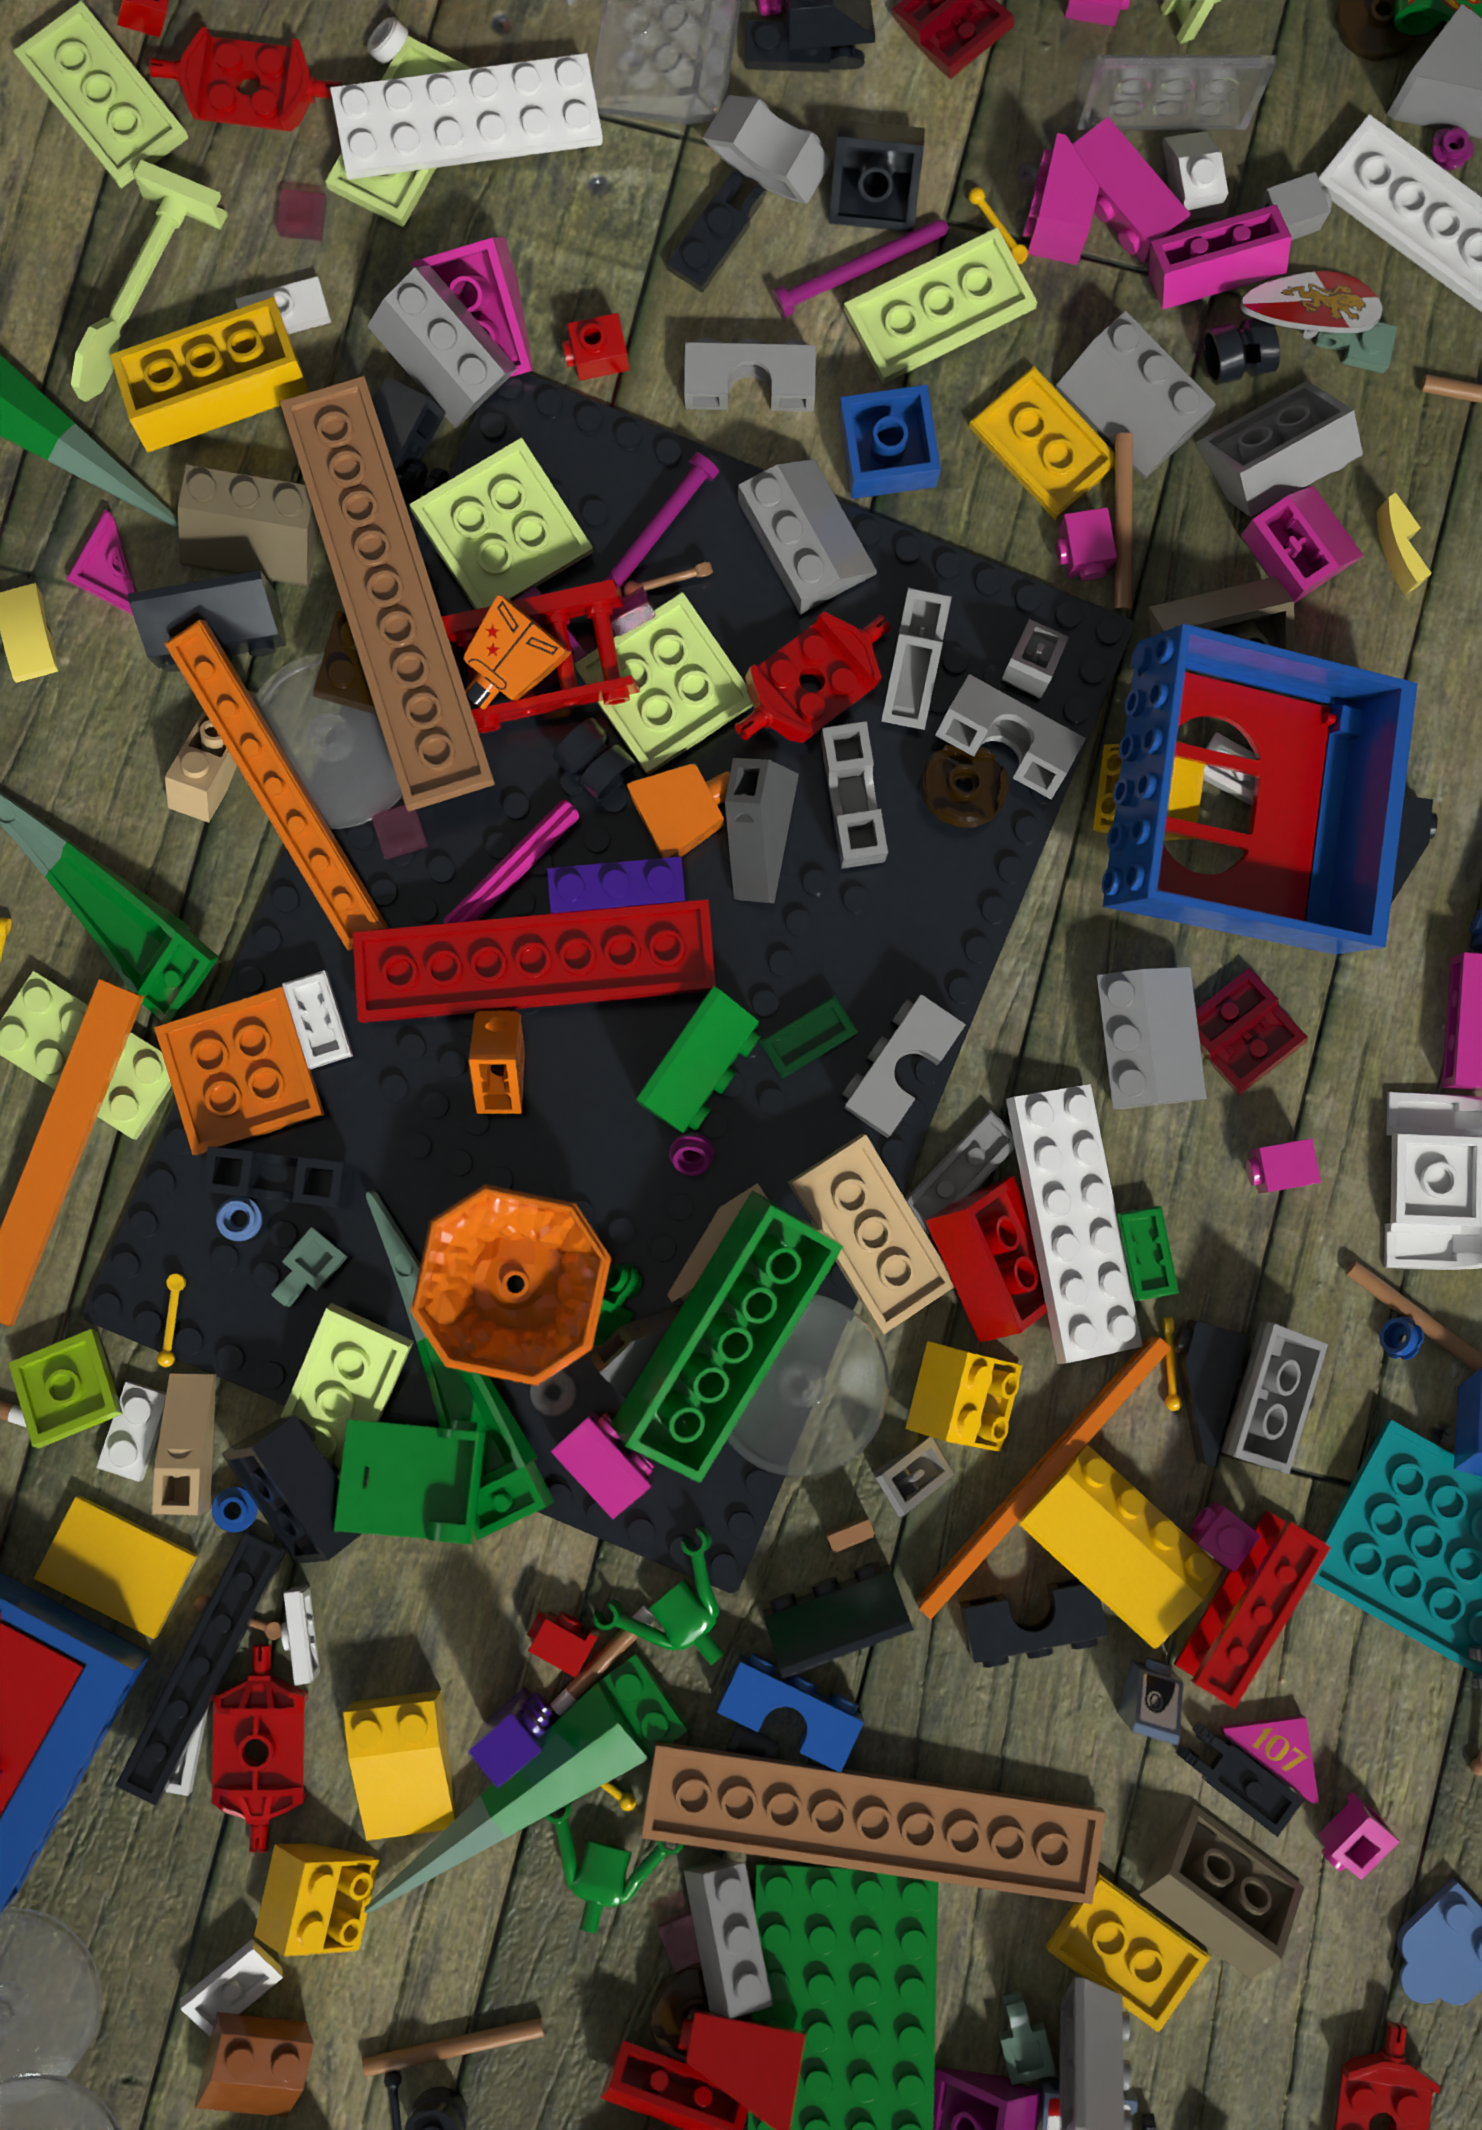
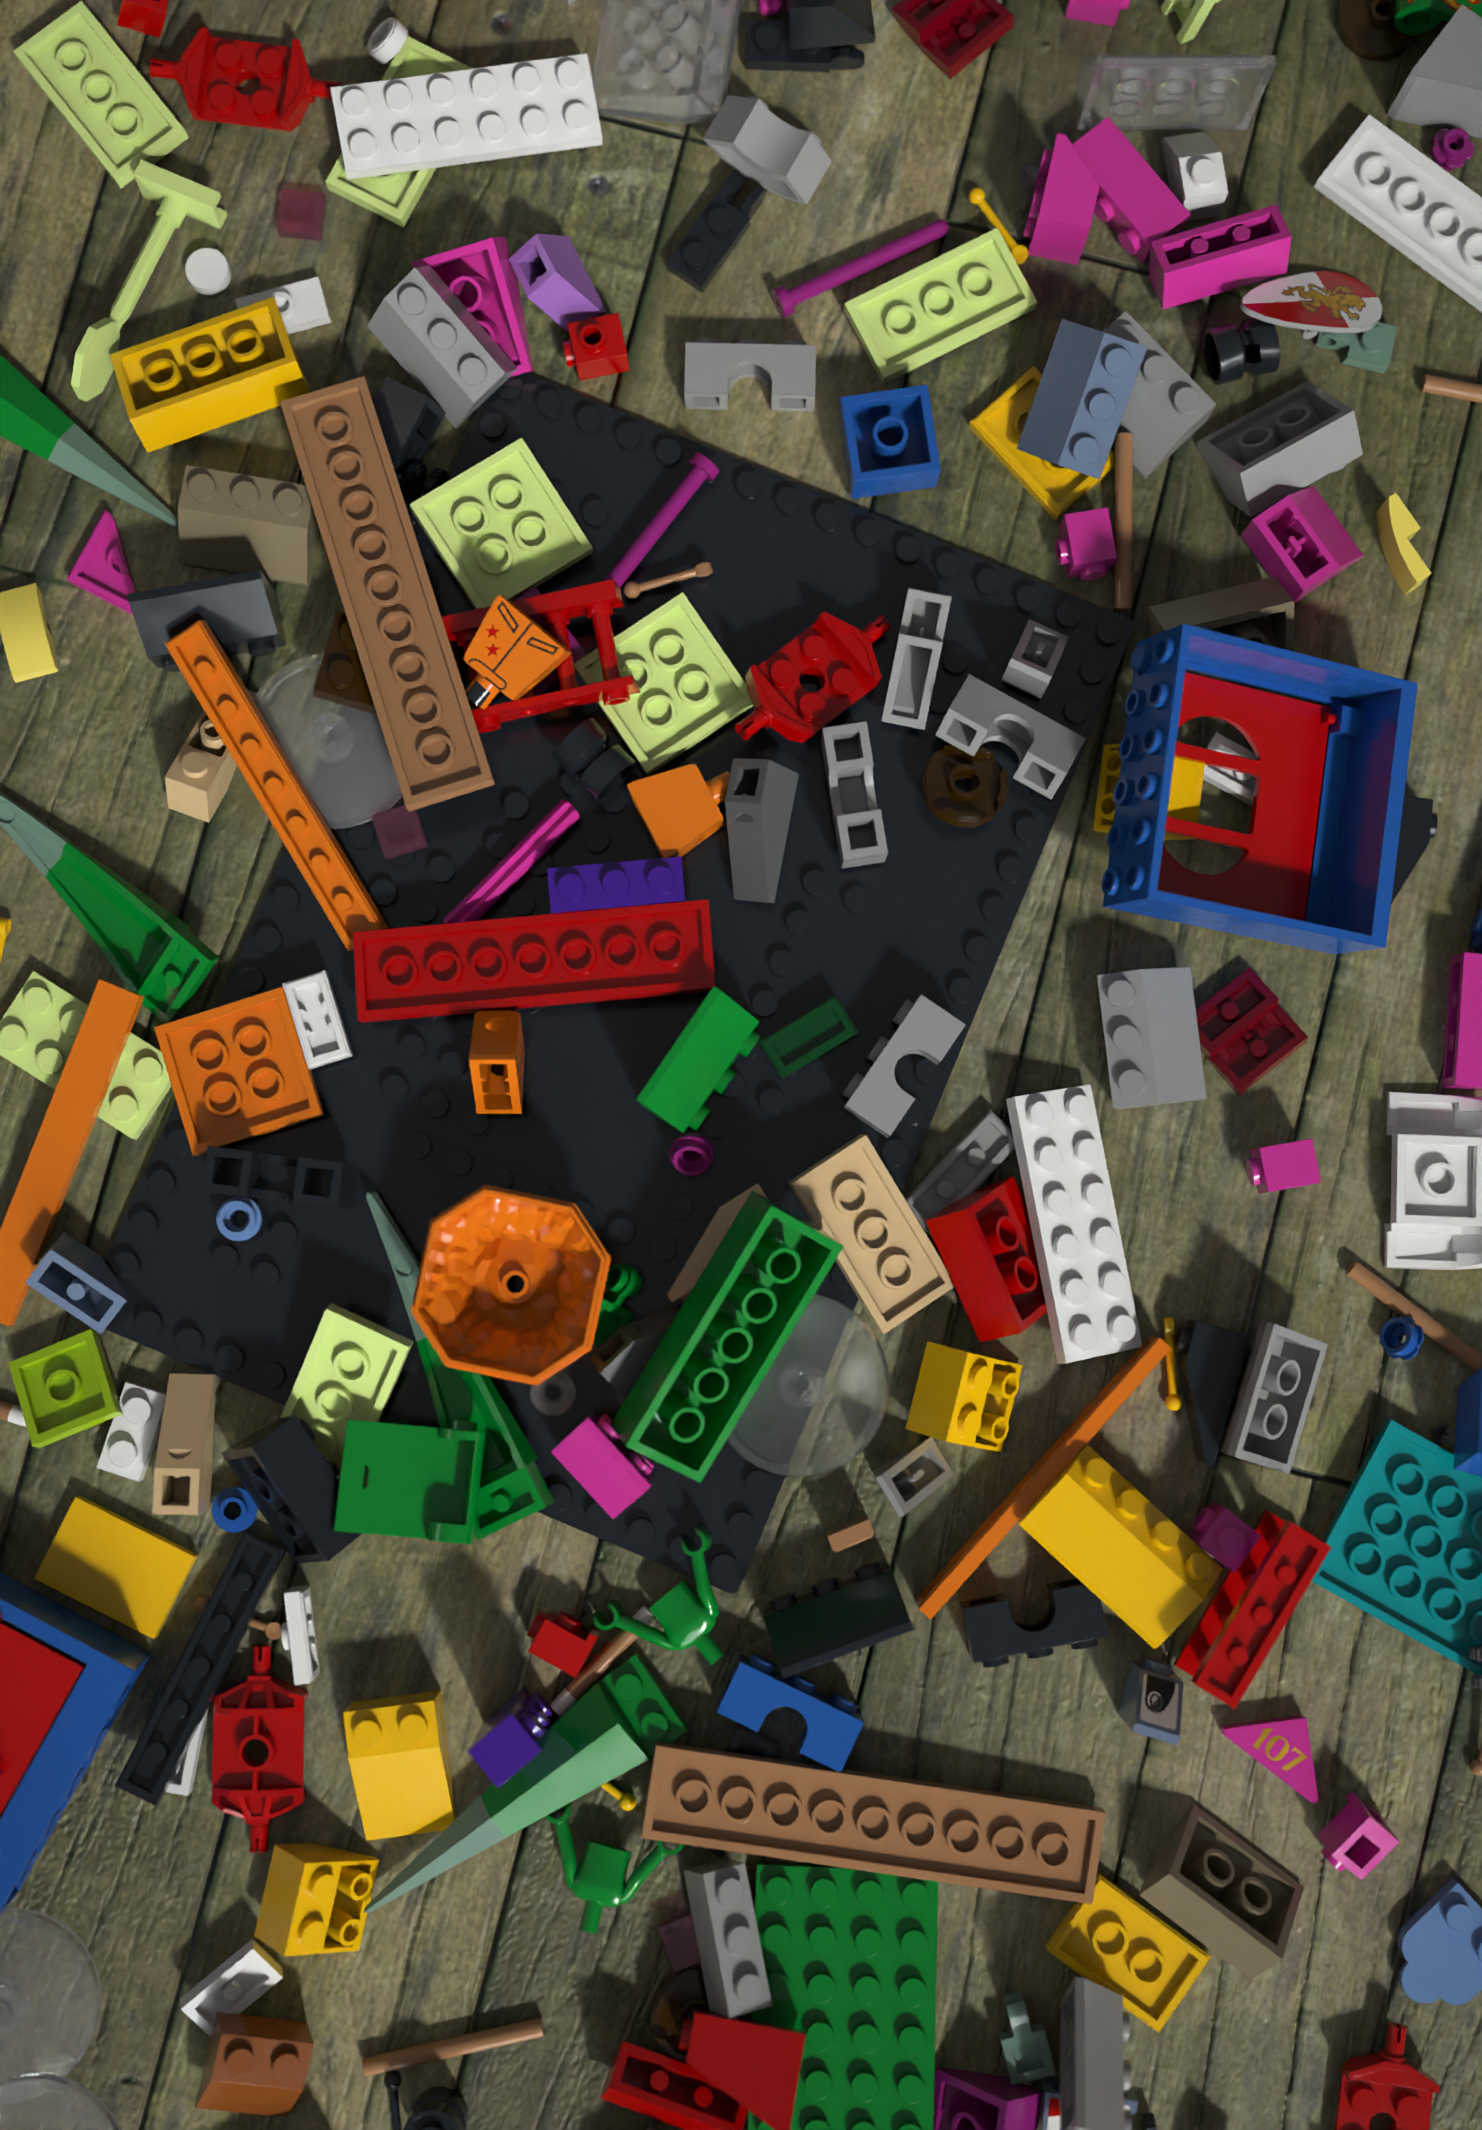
yellow hinge [157,1274,186,1367] -> none
sand green plate [271,1227,348,1307] -> none
clear pink tile [610,586,656,636] -> none
light grey slope [738,459,877,614] -> none
black slope [828,119,925,232] -> none
green plate [1117,1205,1179,1302] -> none
black hinge [1175,1722,1305,1837] -> none
light grey brick [1257,172,1331,240] -> none
none -> sand blue slope [25,1231,129,1334]
none -> white tile [185,248,231,296]
none -> medium lavender slope [509,233,607,333]
none -> sand blue slope [1017,319,1147,479]

